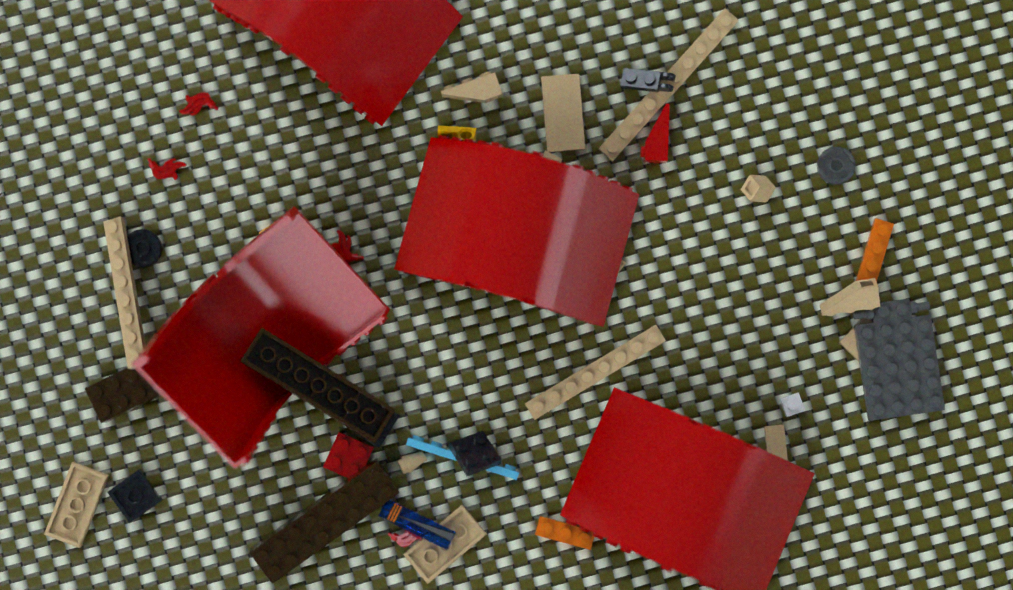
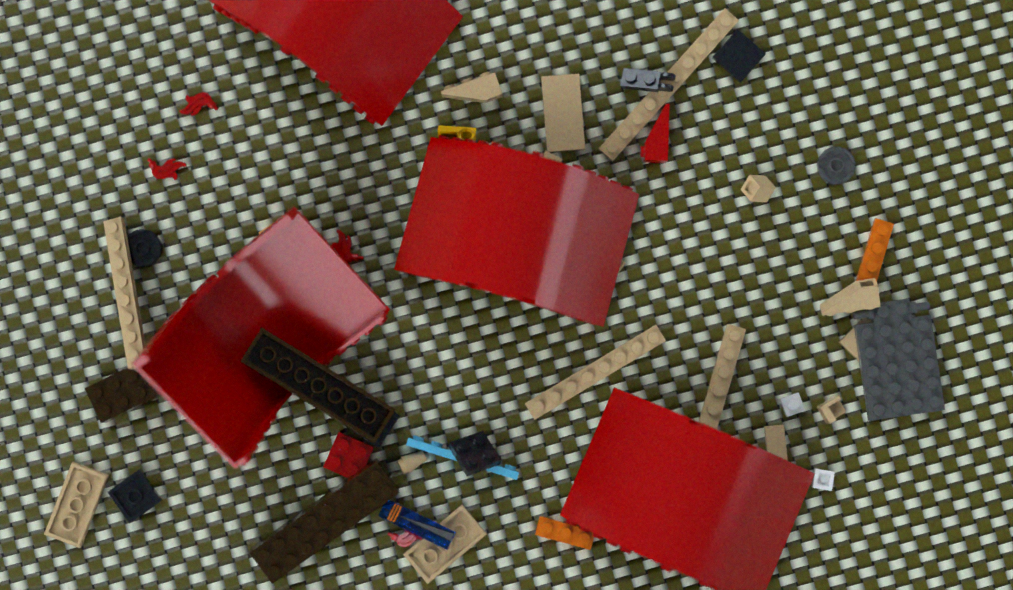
none -> tan plate [698,324,746,429]
none -> black tile [712,29,766,83]
none -> white plate [811,468,835,491]
none -> tan panel [817,395,846,424]

